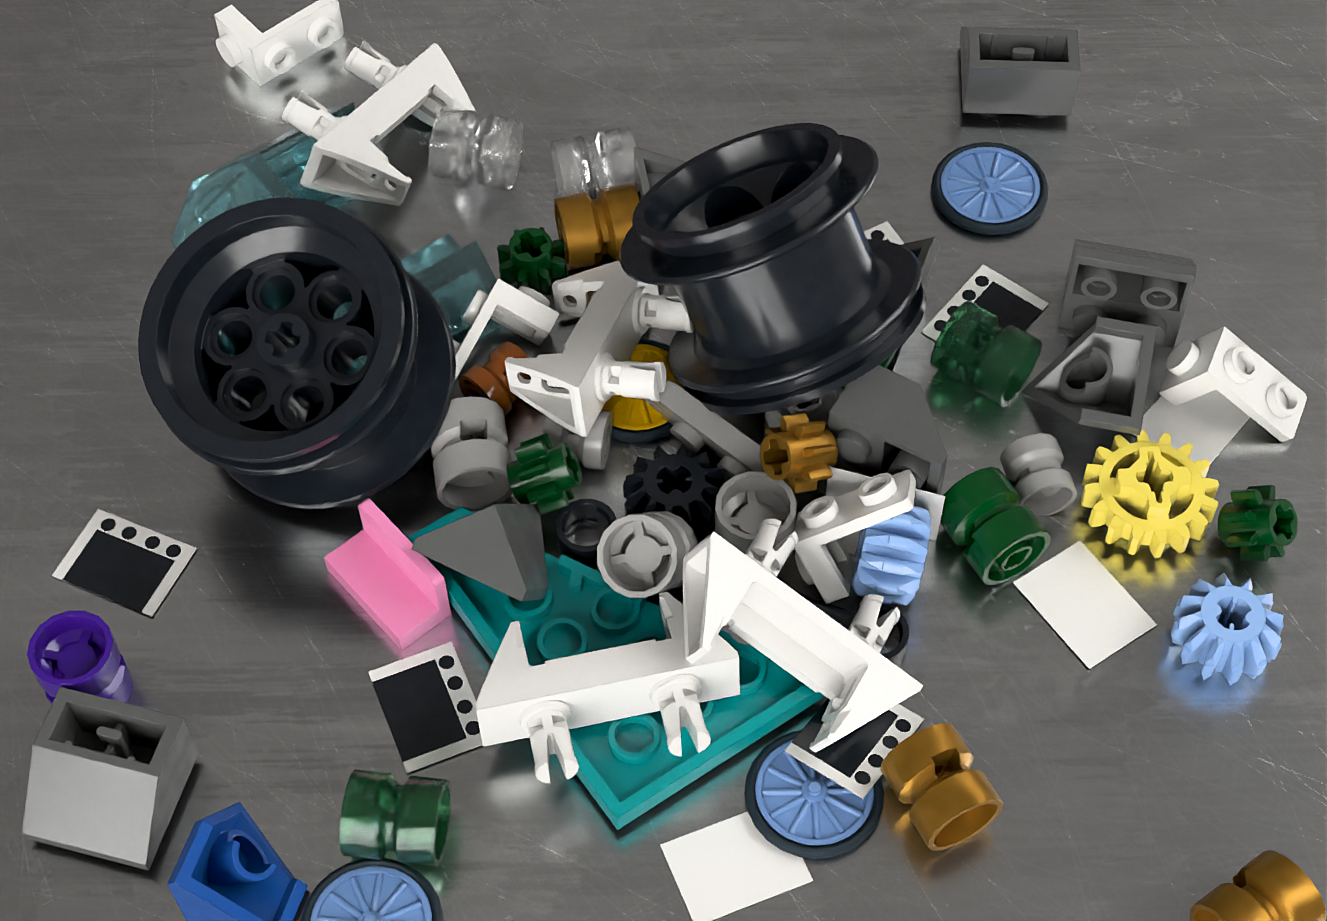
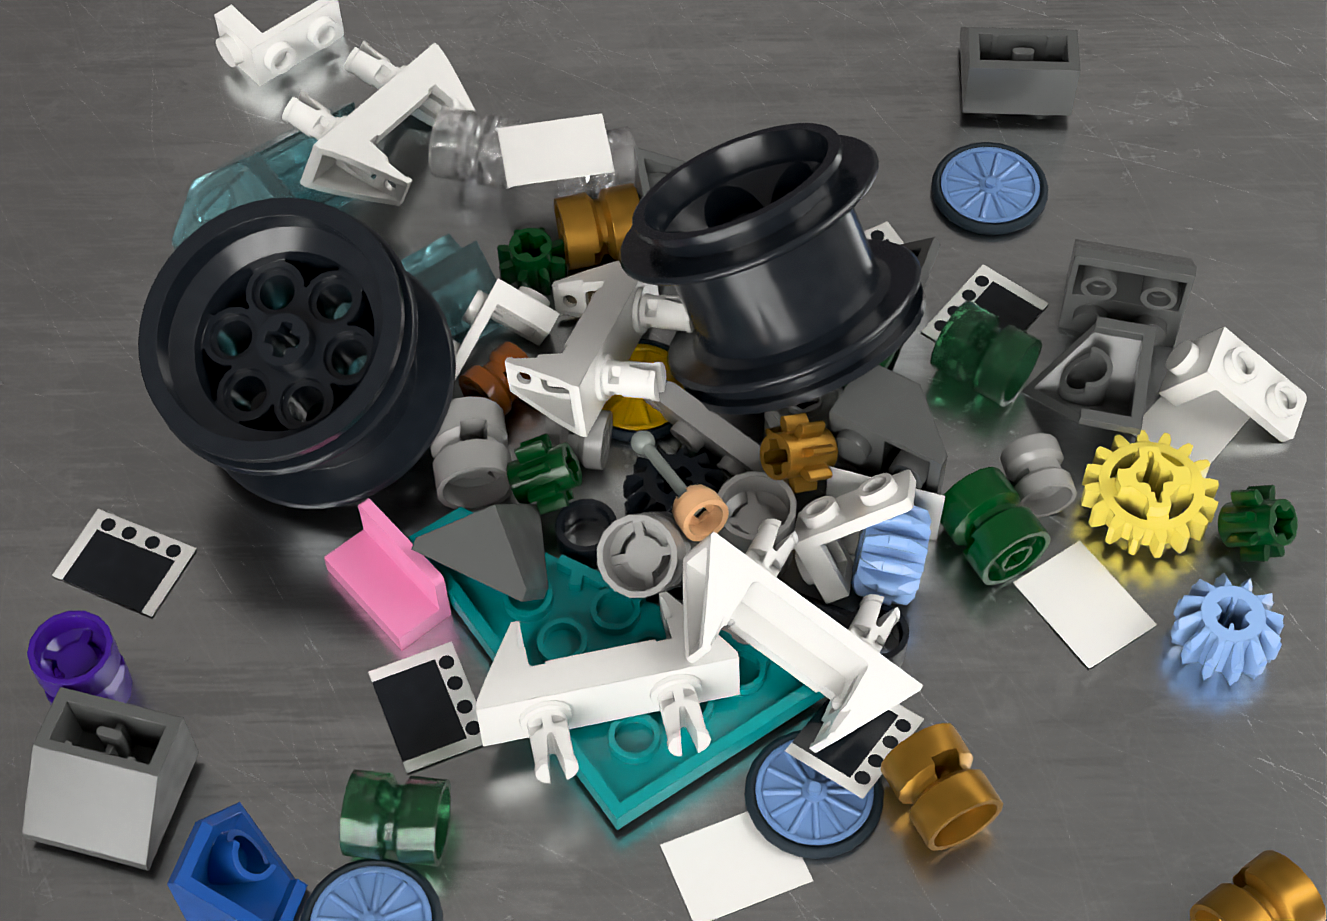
none -> white sticker [497,113,615,187]
none -> light nougat hinge [631,430,729,541]

